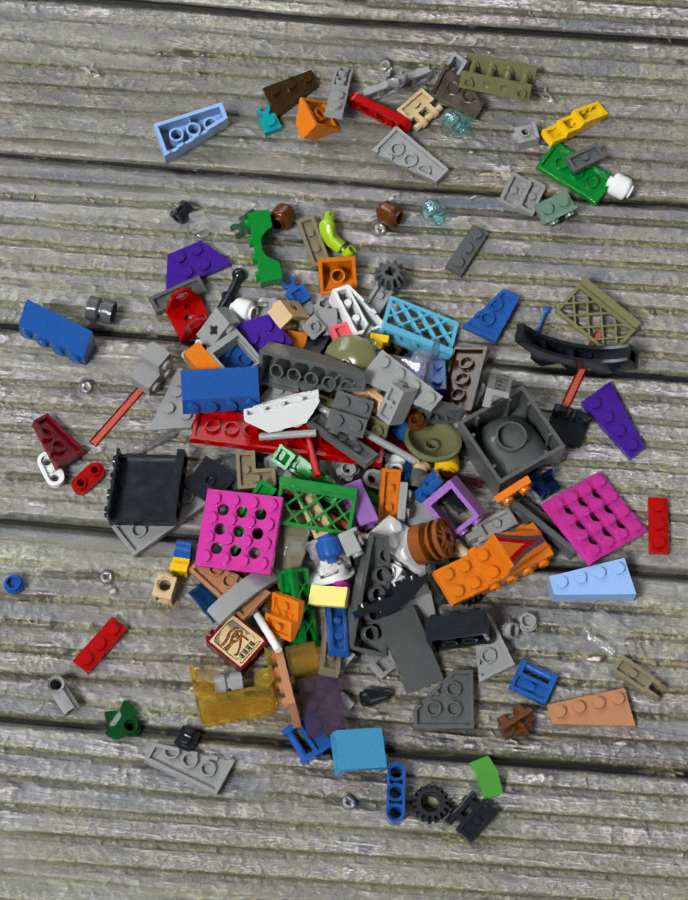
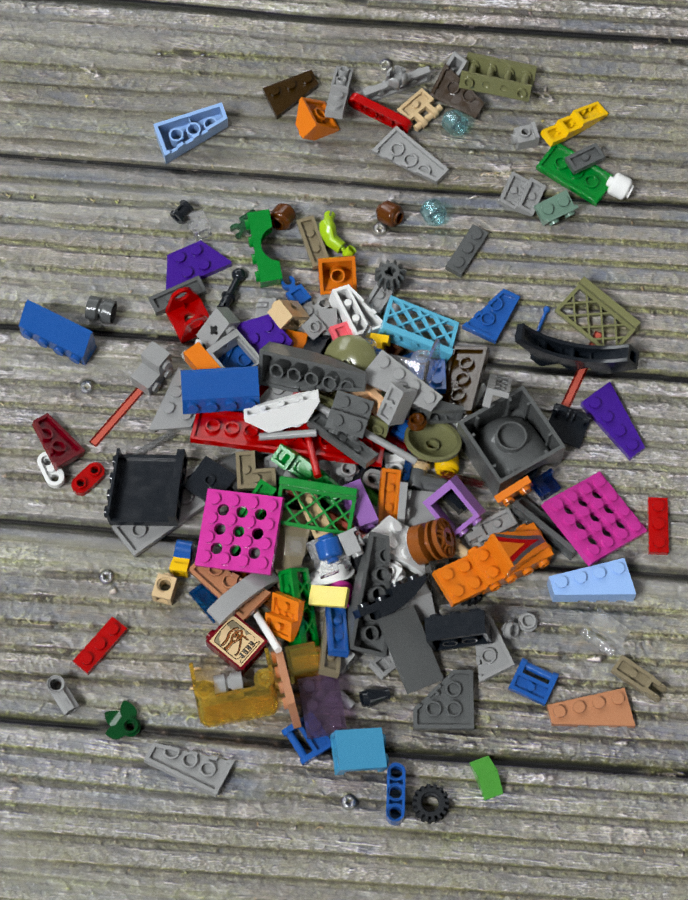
blue plate [4,575,24,594] -> none
black tile [174,725,202,752] -> none
white head [229,298,258,322] -> none
teal plate [256,104,282,137] -> none
blue plate [413,469,444,503] -> none
black plate [445,790,498,844] -> none
reddish brown hips [497,704,535,741] -> none

